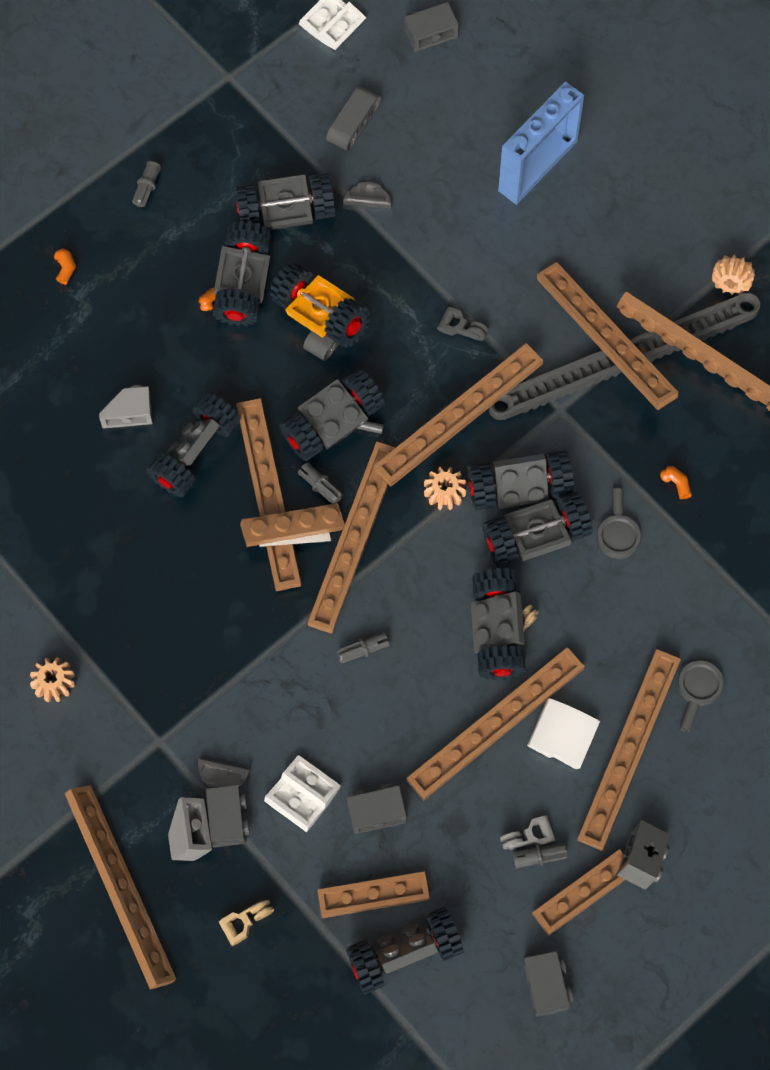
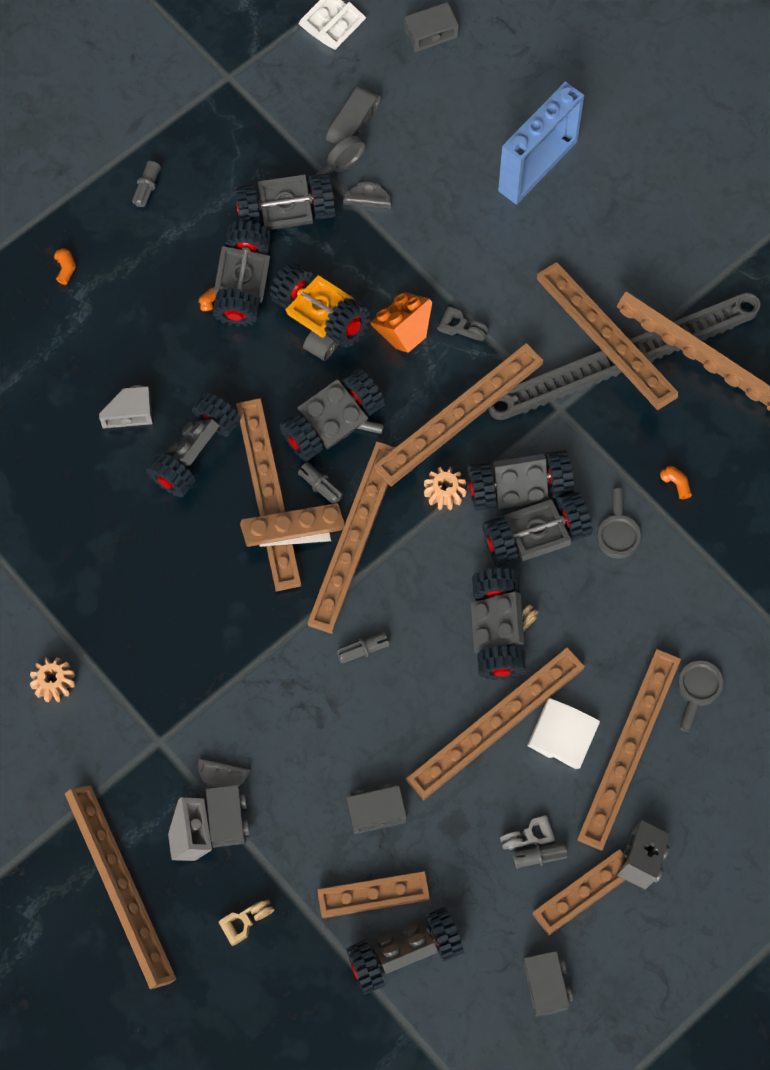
white slope [264,755,341,832] -> none
light nougat gear [712,255,755,296] -> none
none -> dark grey piece [307,136,366,184]
none -> orange slope [370,292,432,353]

